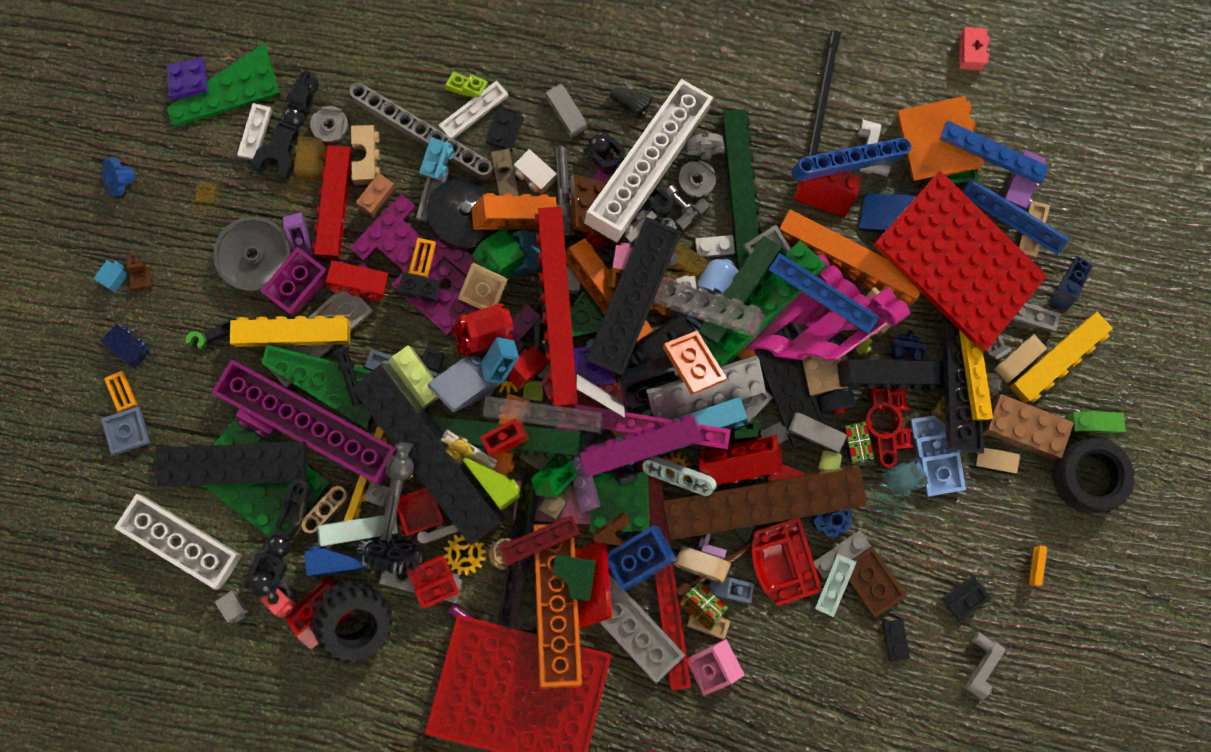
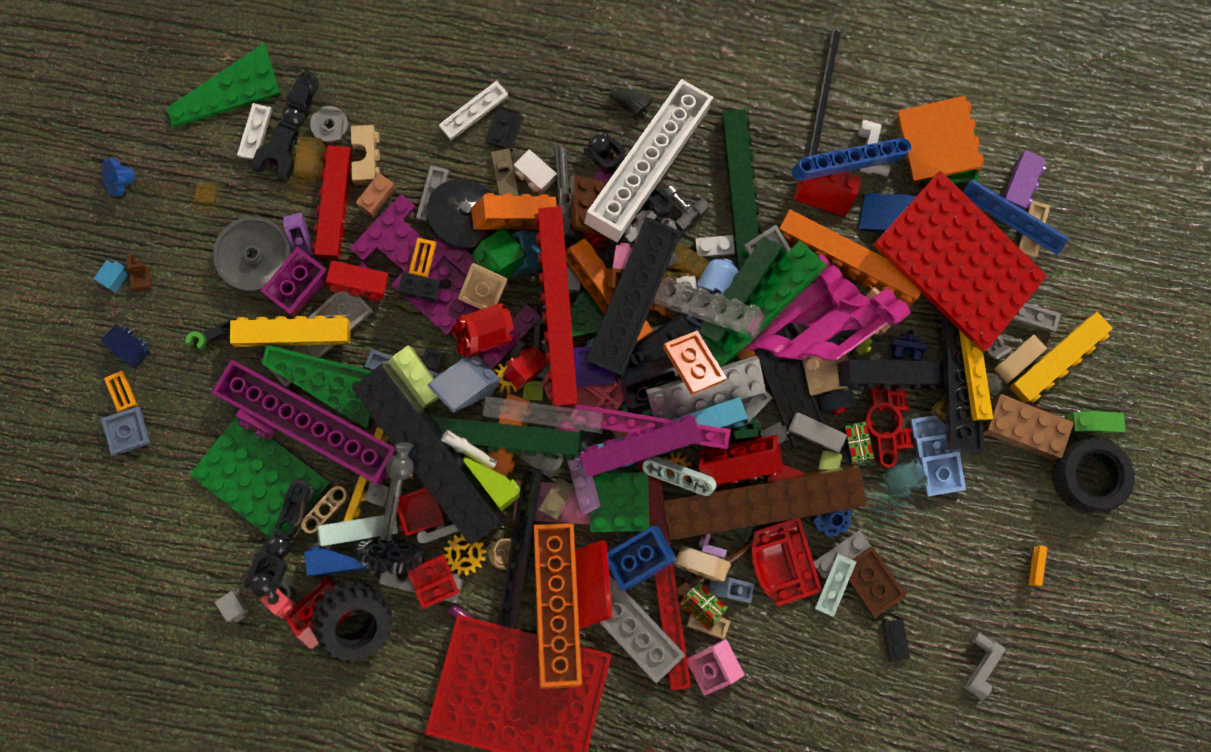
white brick [114,494,242,590] -> none
black plate [156,442,307,487] -> none
dark purple plate [167,58,208,100] -> none
black pin [332,346,362,406] -> none
light grey beam [350,83,493,181] -> none
medium azure bracket [419,137,454,181] -> none
lime slope [445,71,488,97] -> none
clear yellow tile [446,436,475,464] -> none
dark azure brick [480,337,519,384] -> none
red brick [480,418,529,458] -> none
dark red plate [499,515,580,566] -> none
green brick [531,458,577,497] -> none
light grey beam [545,84,588,137] -> none
dark green tile [553,555,596,602] -> none
white sticker [577,374,625,417] -> none
reddish brown slope [593,510,630,546] -> none
black tile [612,464,638,485] -> none
light grey plate [678,161,716,199] -> none
light grey plate [687,133,725,160] -> none
blue plate [769,253,880,334] -> none
blue plate [939,121,1048,184] -> none
black plate [941,575,991,622] -> none
coral brick [959,27,989,70] -> none
tan slope [976,448,1020,473] -> none
dark blue slope [1049,255,1093,312] -> none

